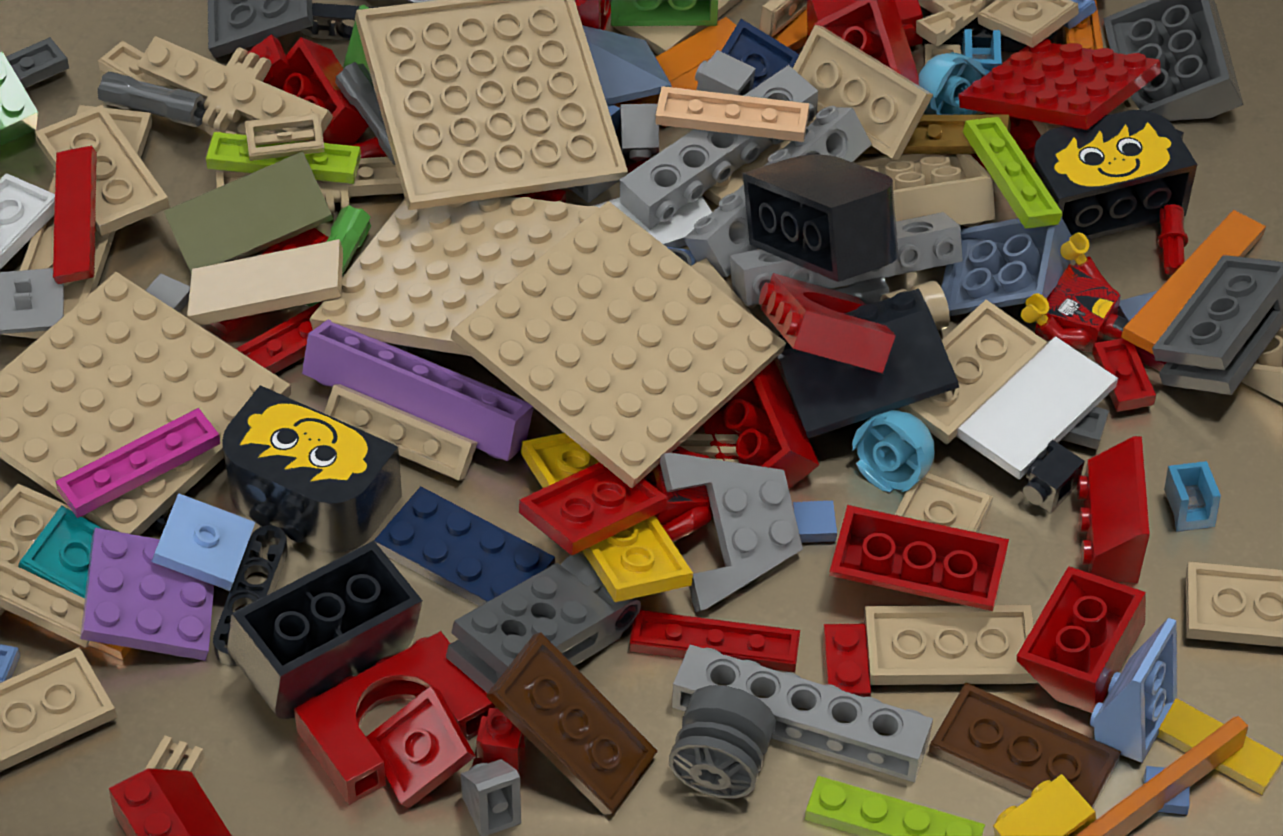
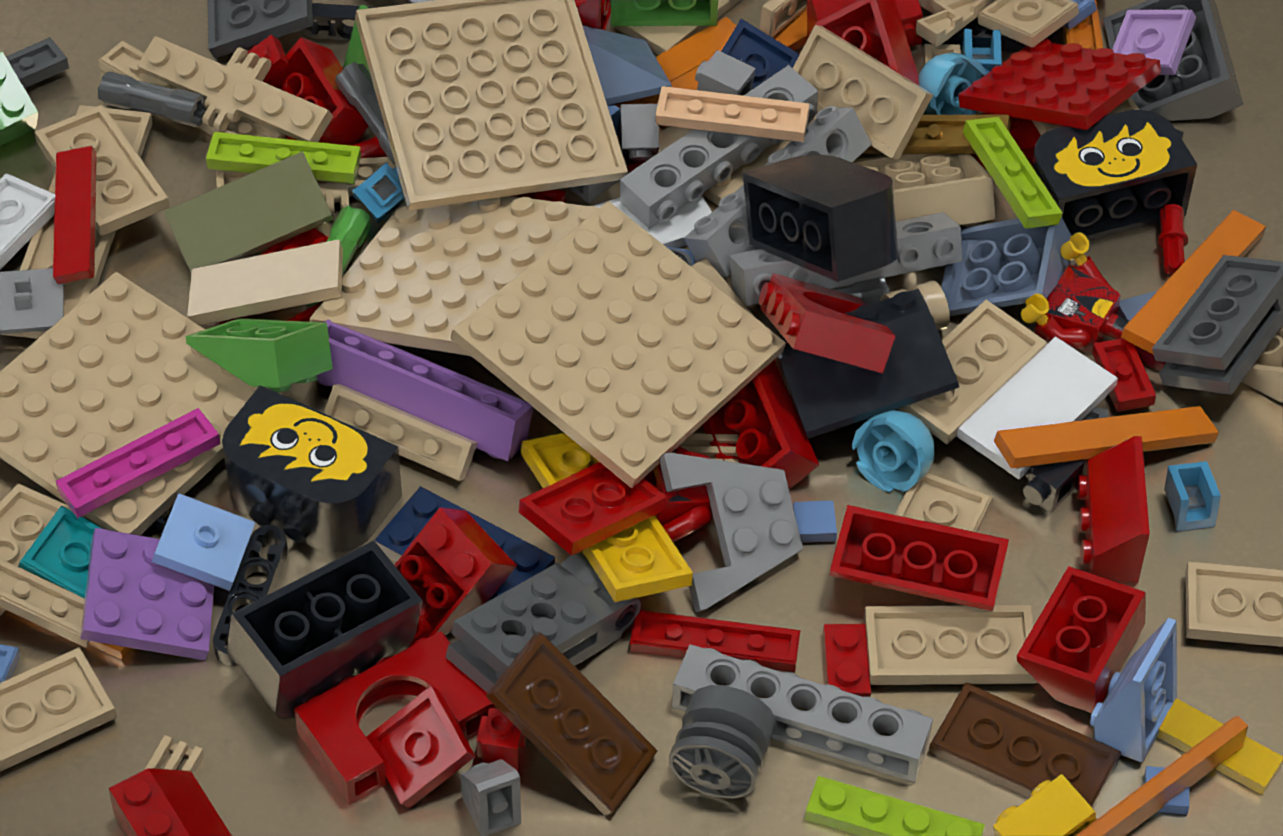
light grey tile [145,273,190,312] -> none
tan tile [245,113,324,161] -> none
none -> bright green slope [185,319,333,393]
none -> dark azure window [352,162,405,224]
none -> red slope [395,507,517,647]
none -> orange tile [994,406,1219,469]
none -> lavender tile [1112,10,1196,75]

